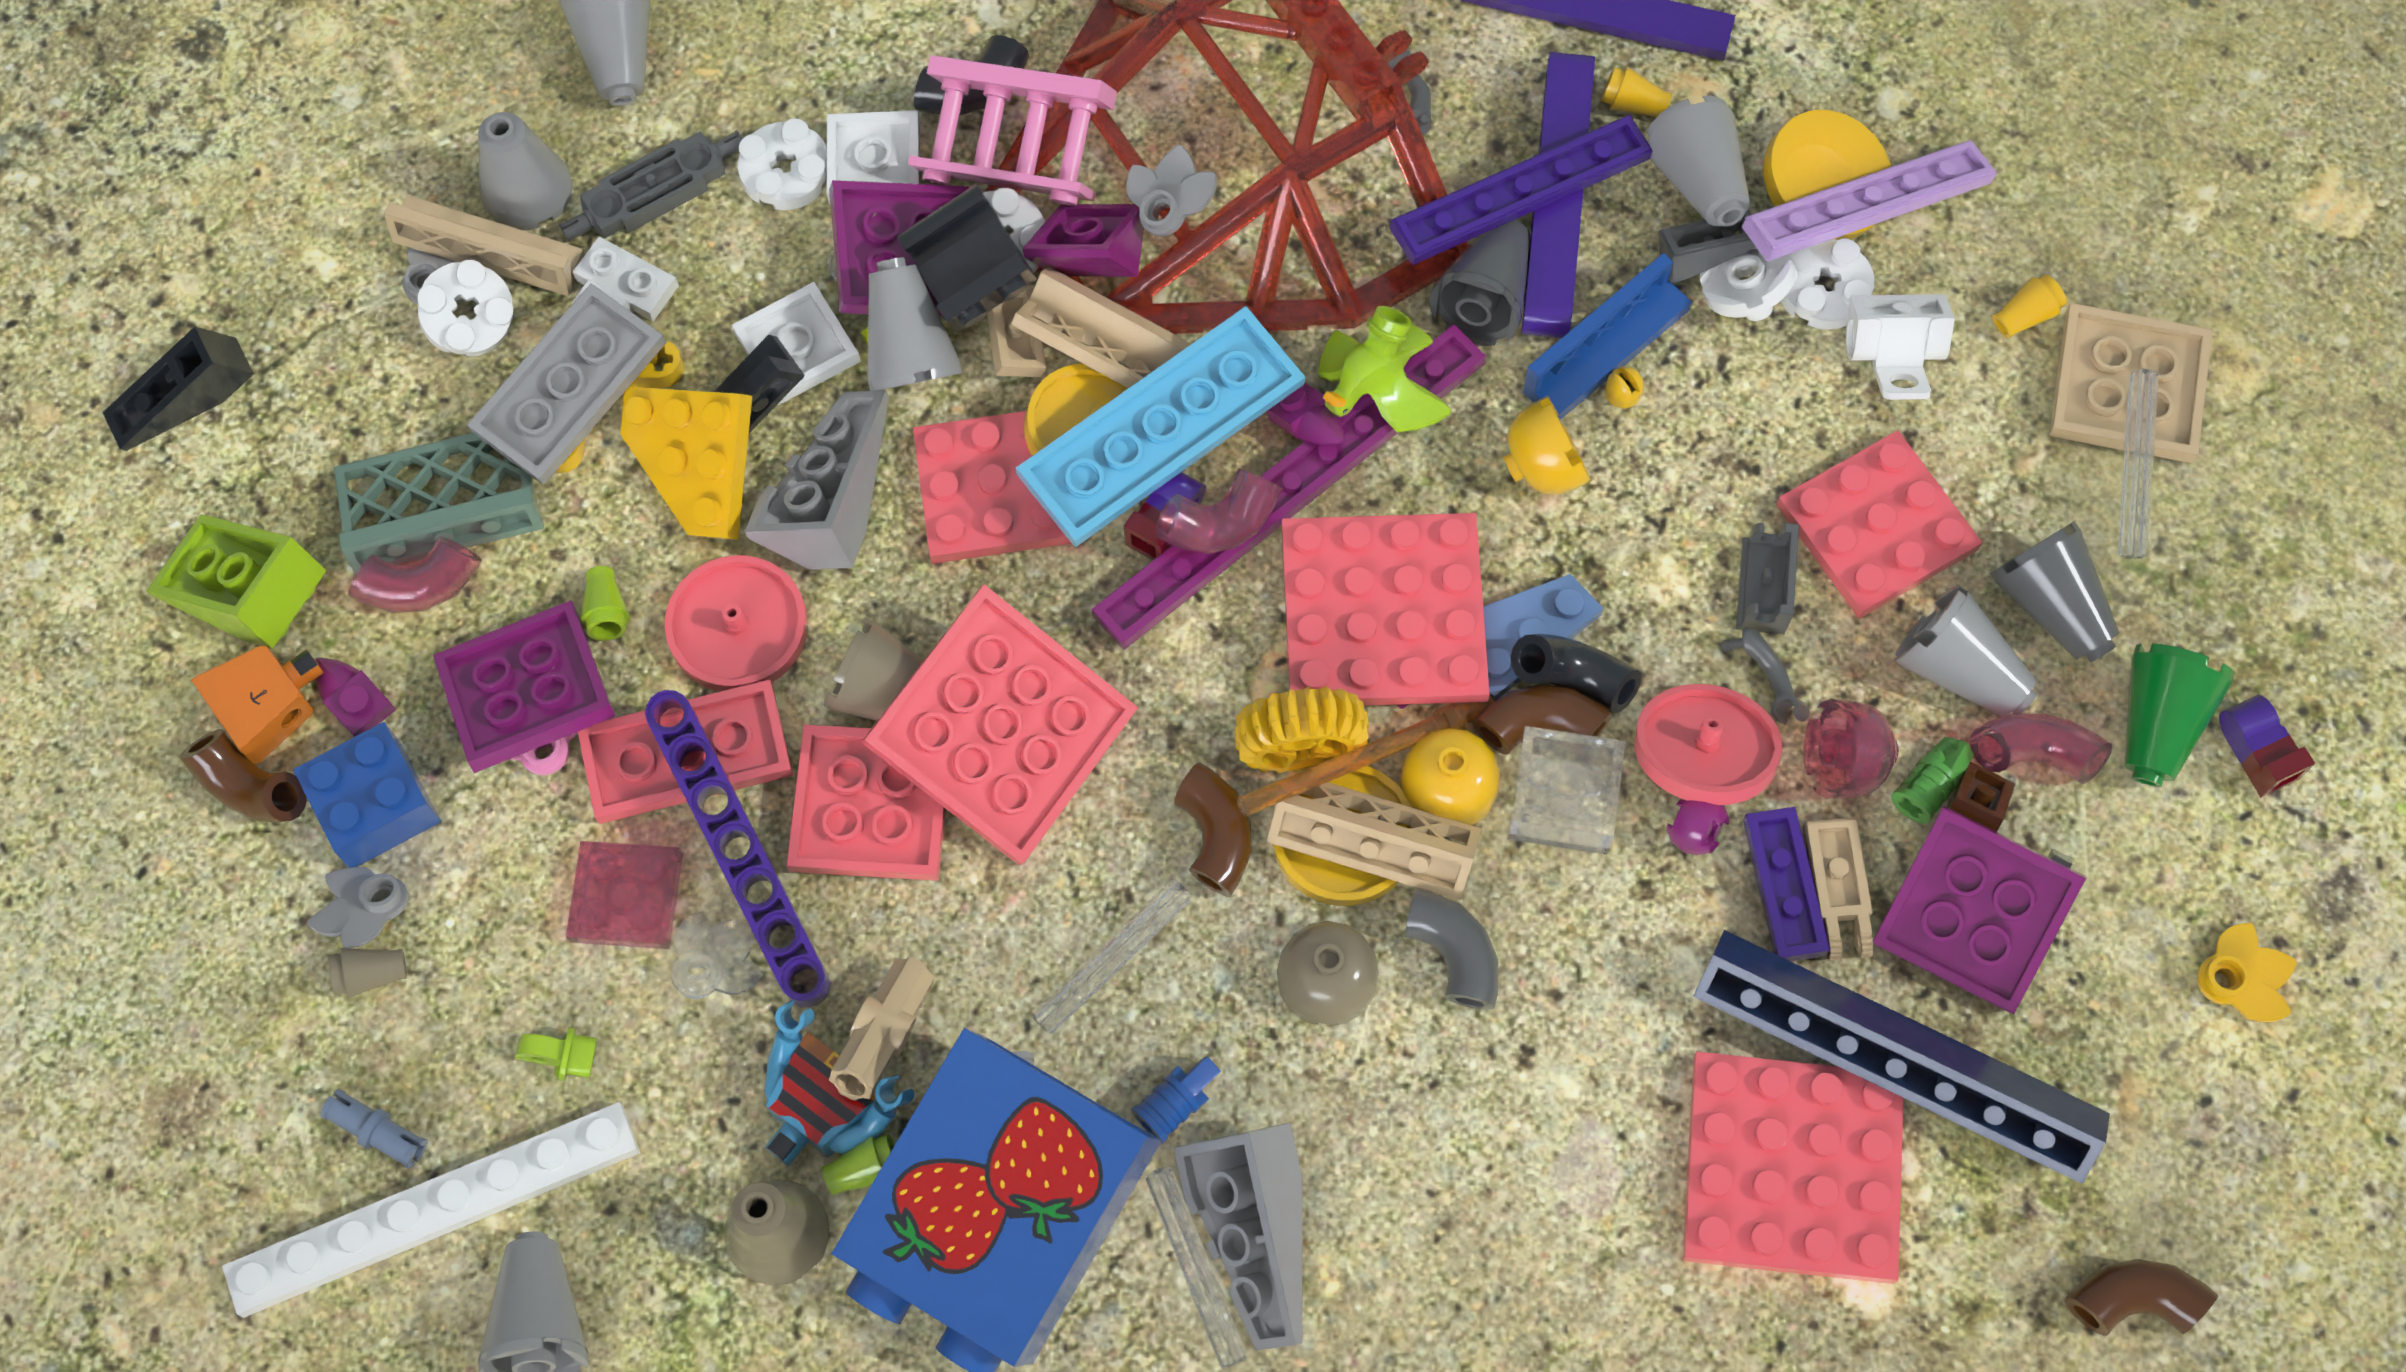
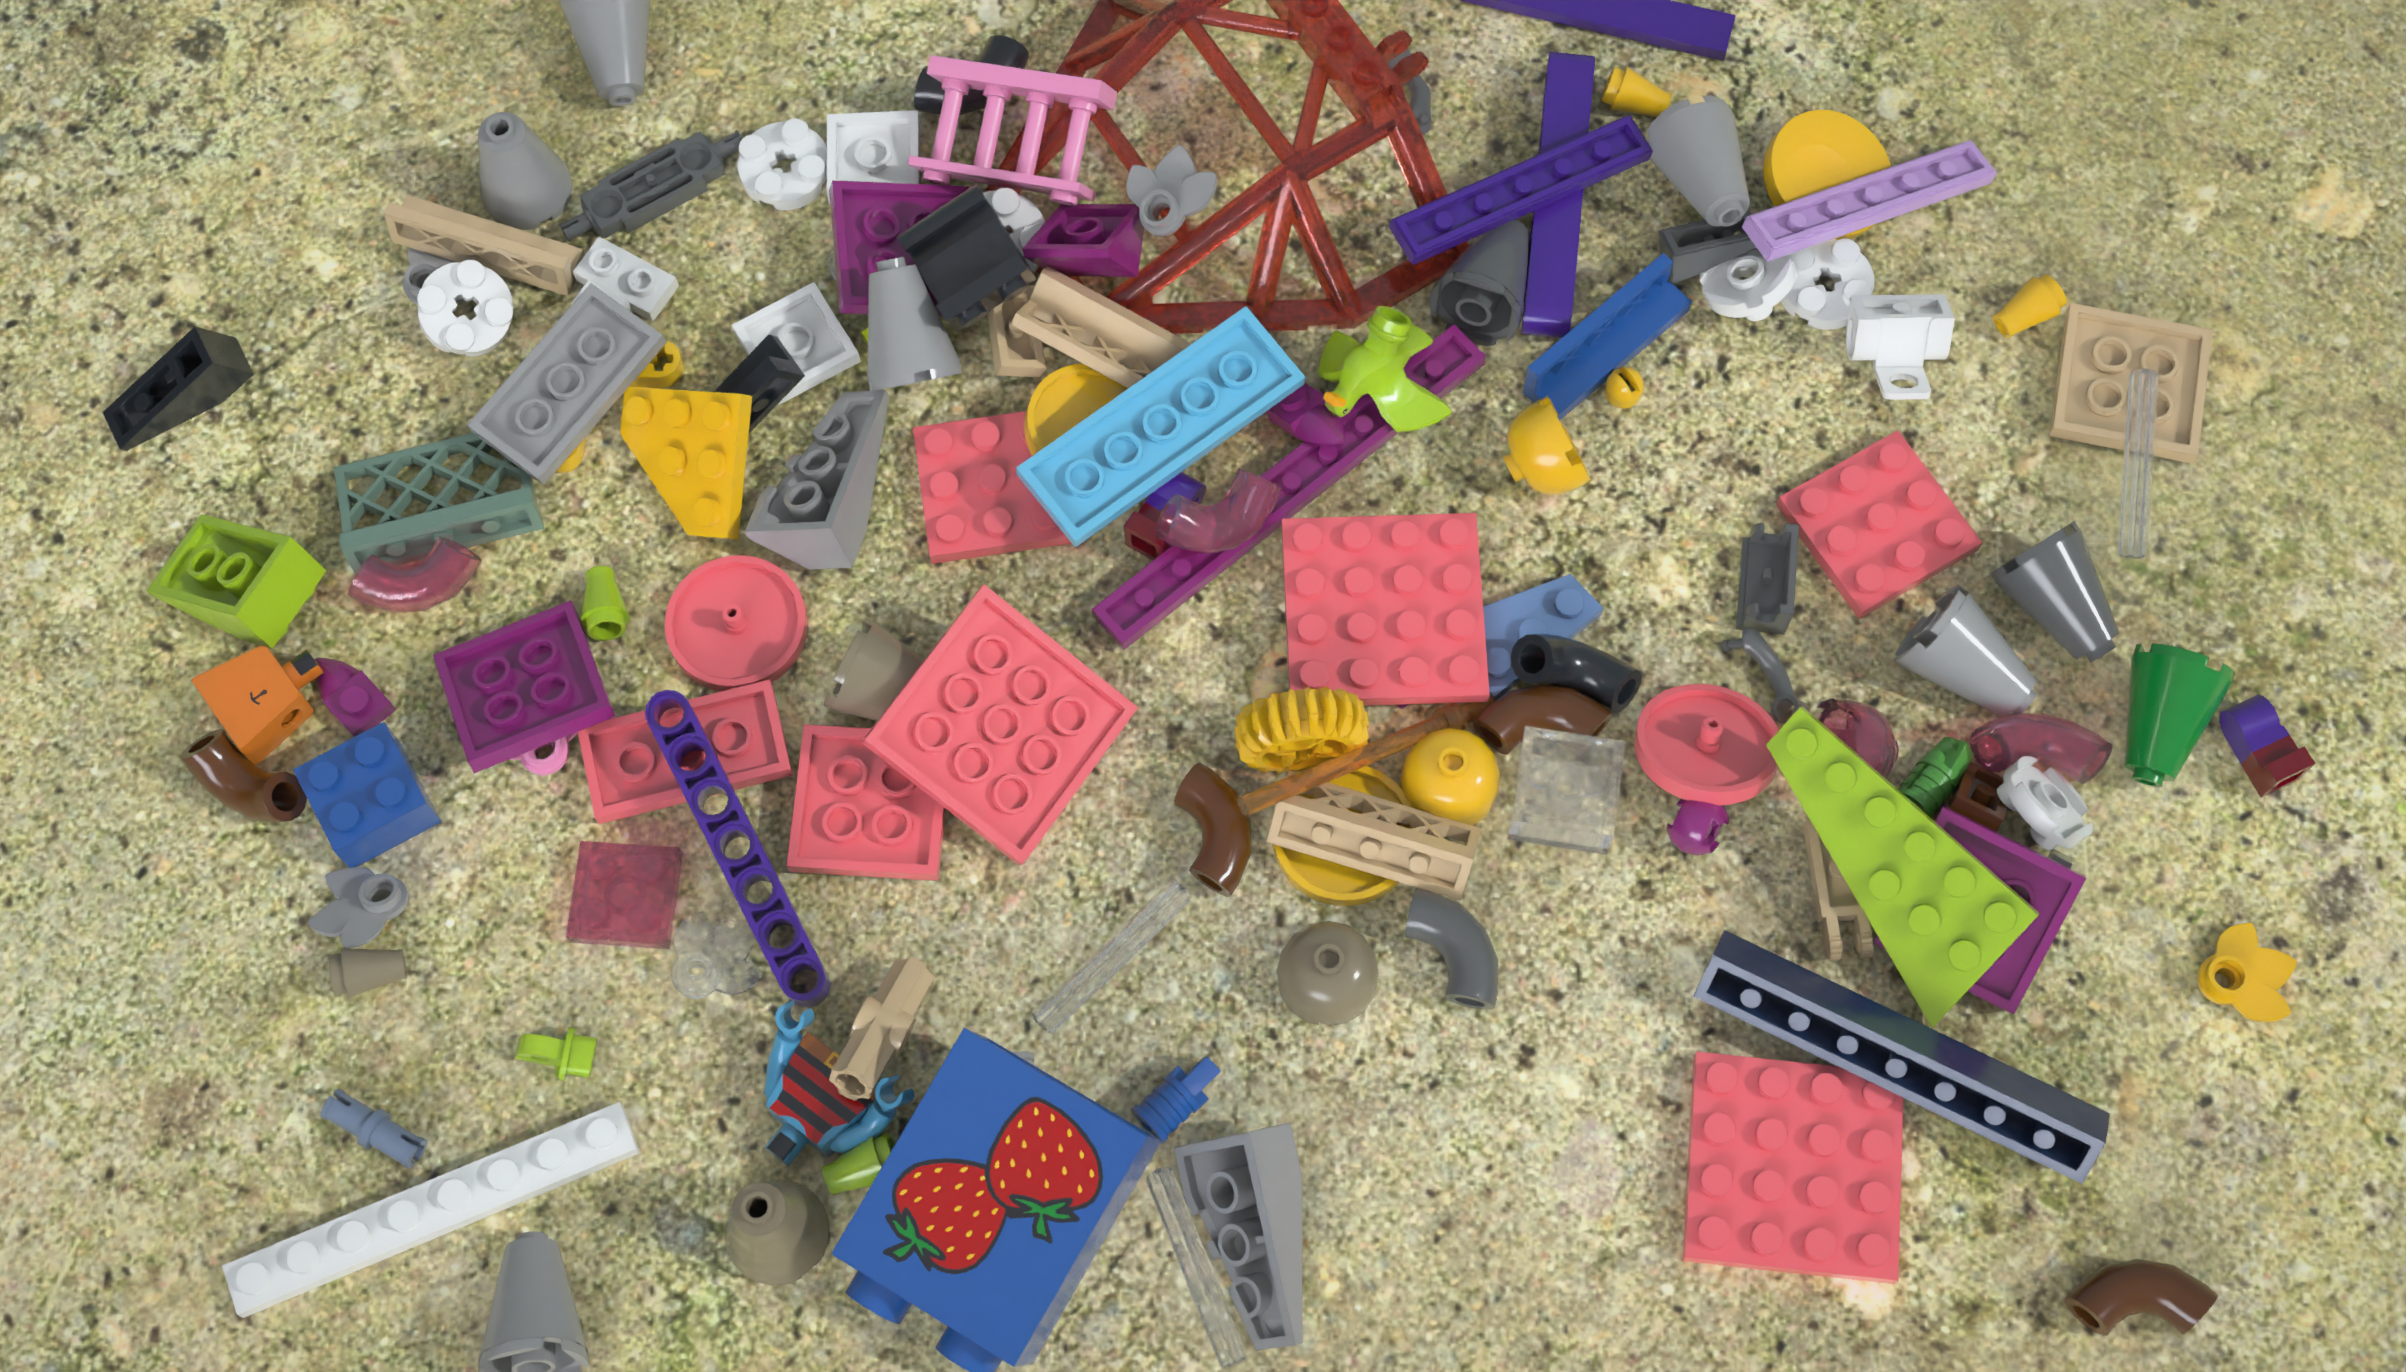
dark purple plate [1743,807,1830,961] -> none
none -> lime wing [1766,706,2040,1028]
none -> white plate [1997,756,2093,851]

